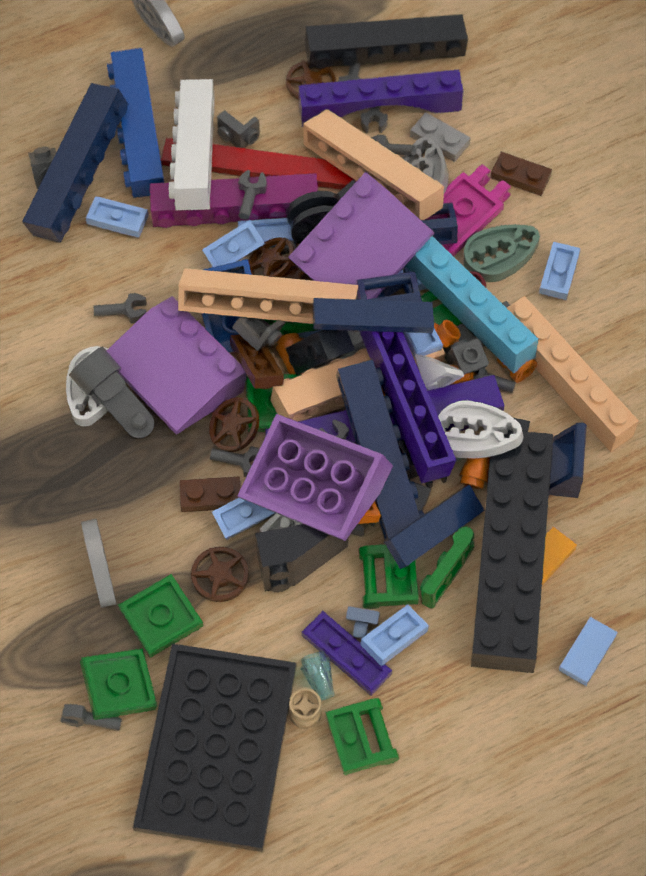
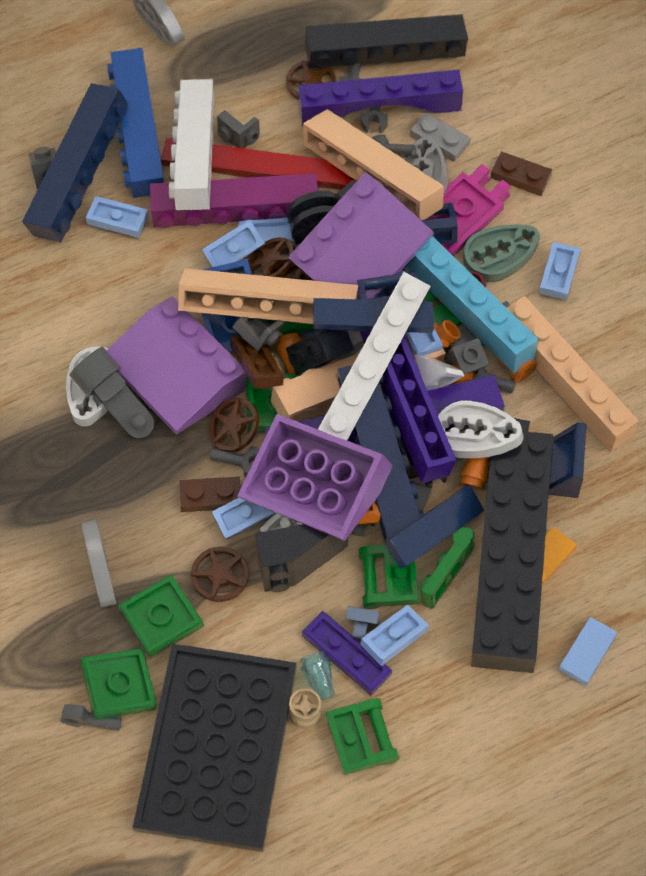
dark grey bar [94,293,147,323] -> none
dark grey bar [238,170,267,220] -> none
none -> white plate [318,272,430,441]

